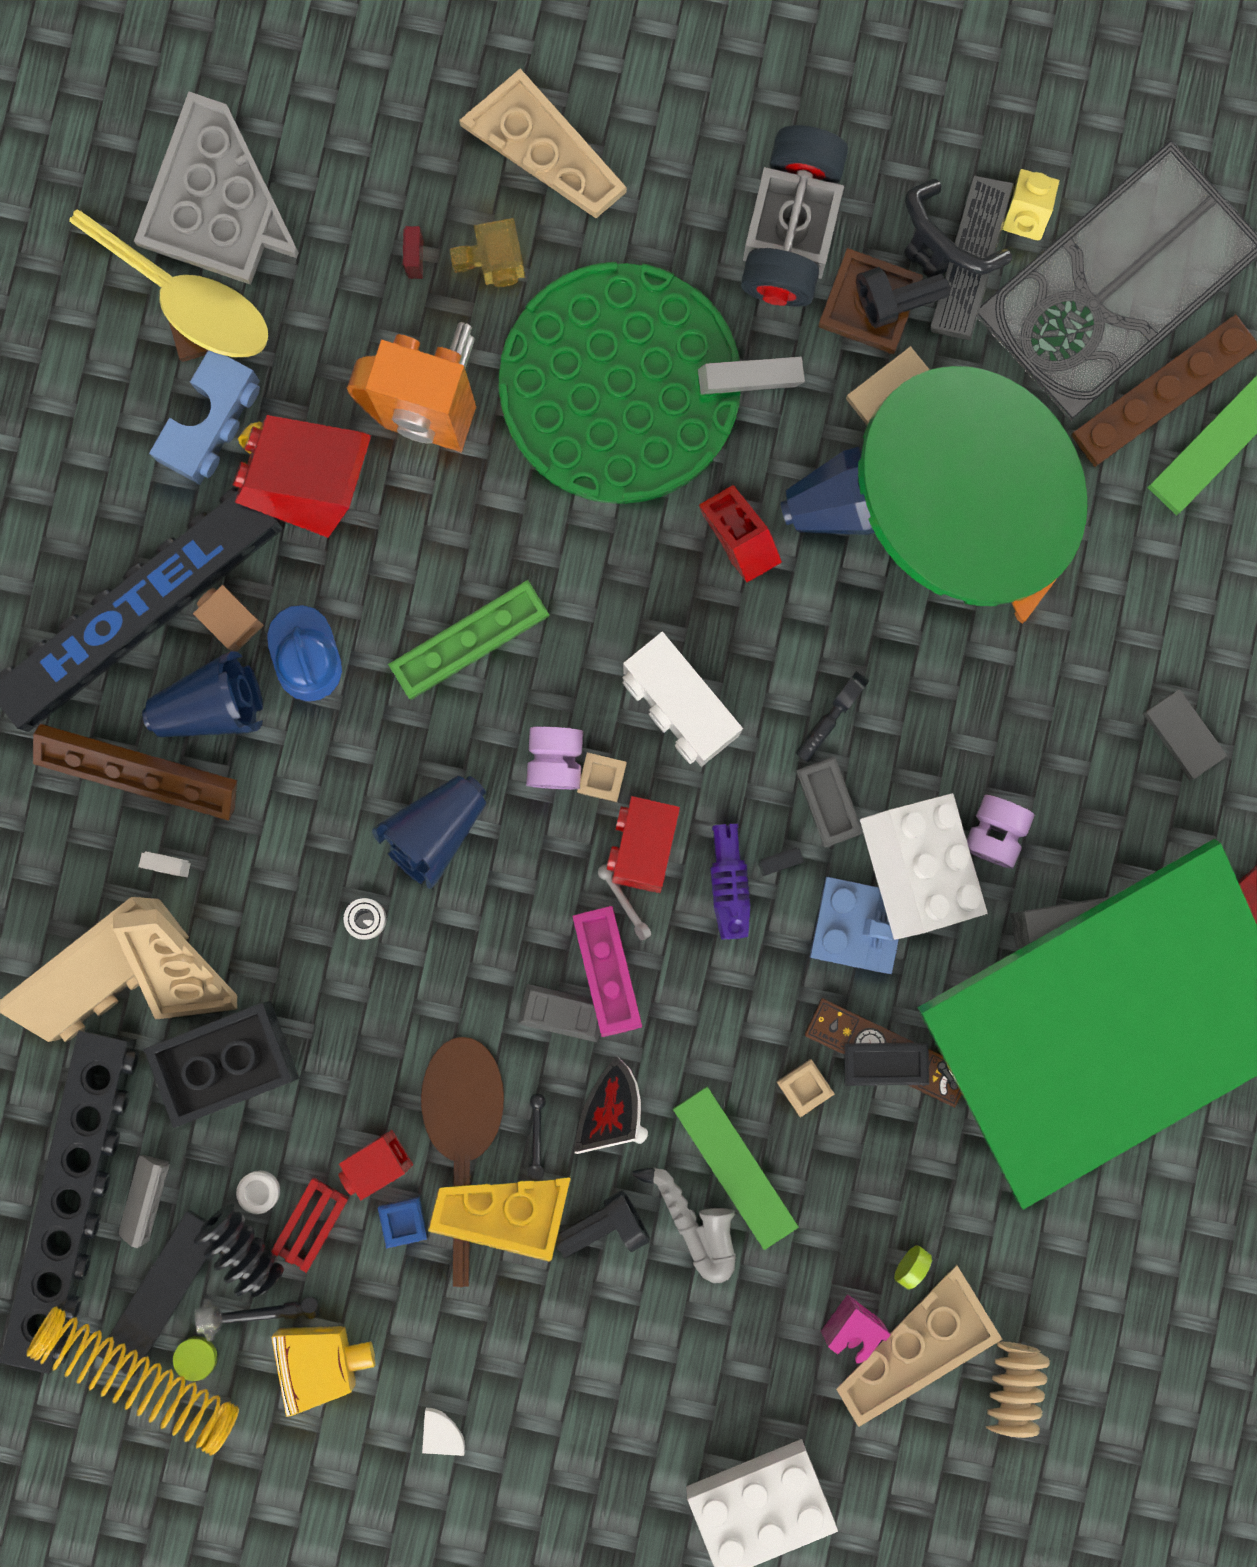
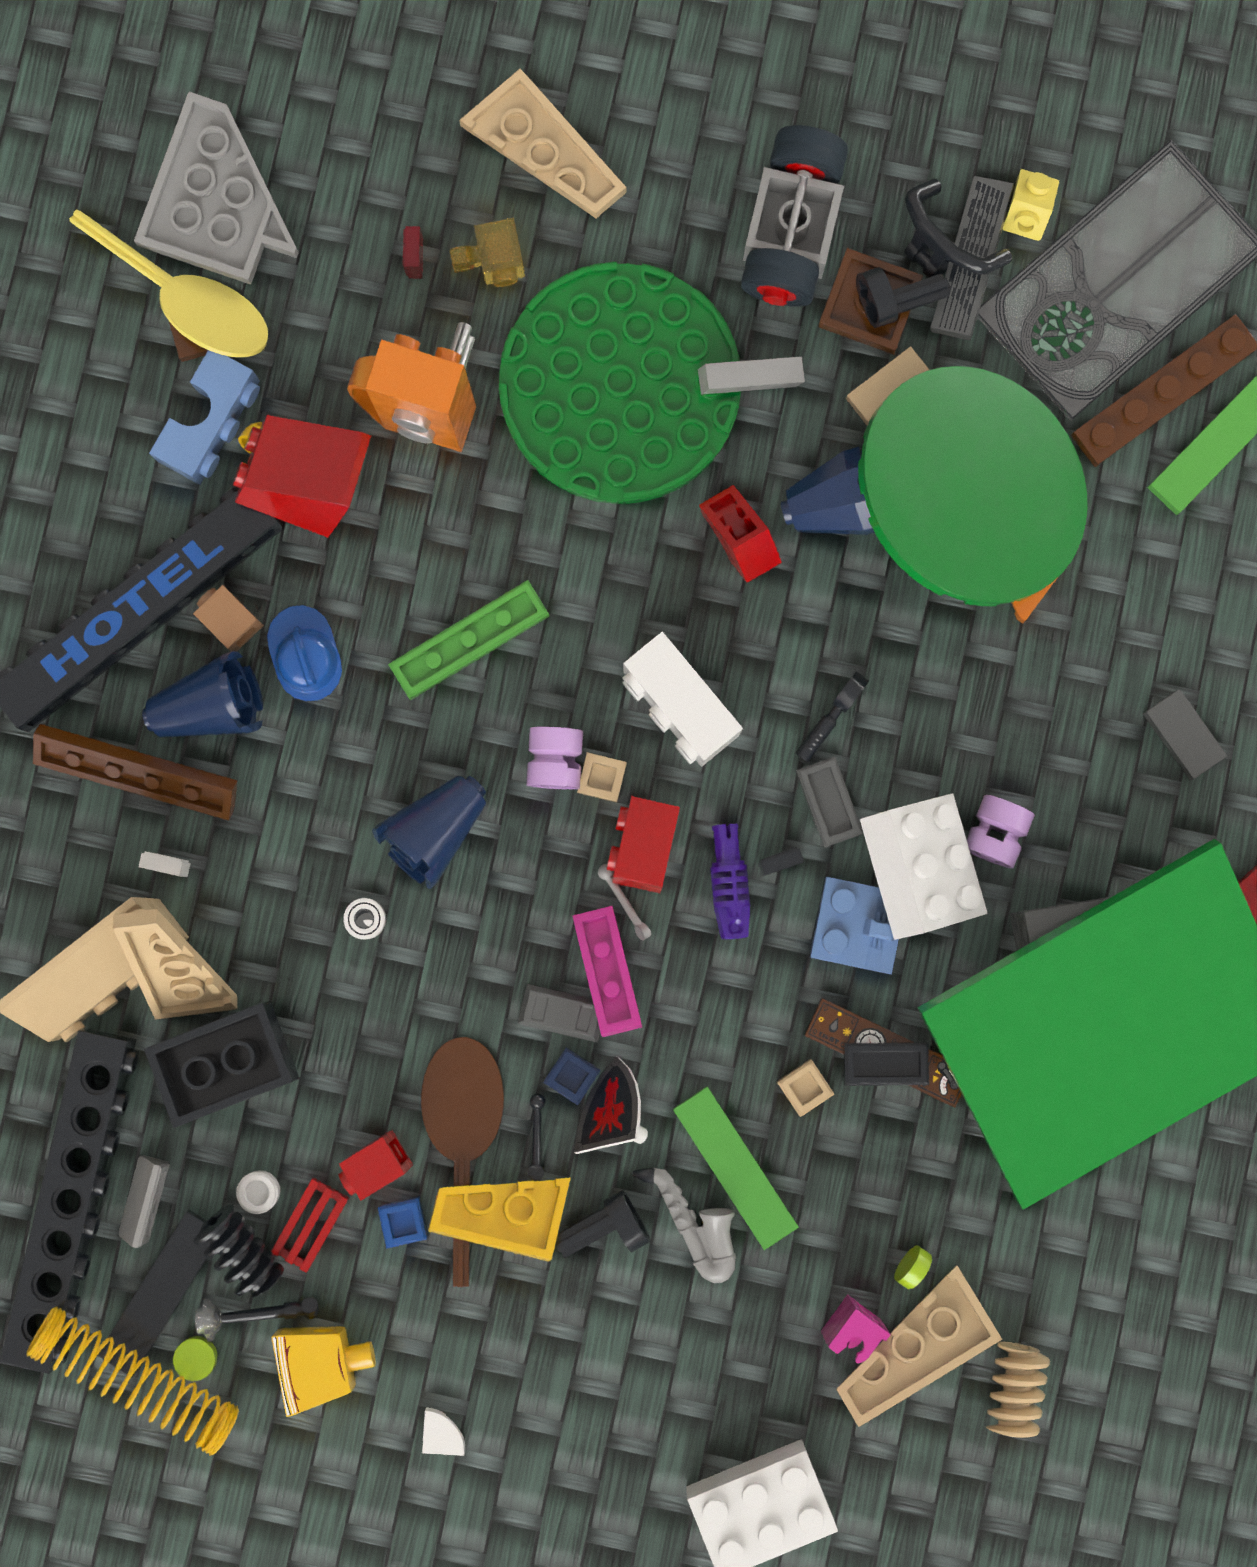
none -> dark blue tile [543,1047,601,1105]

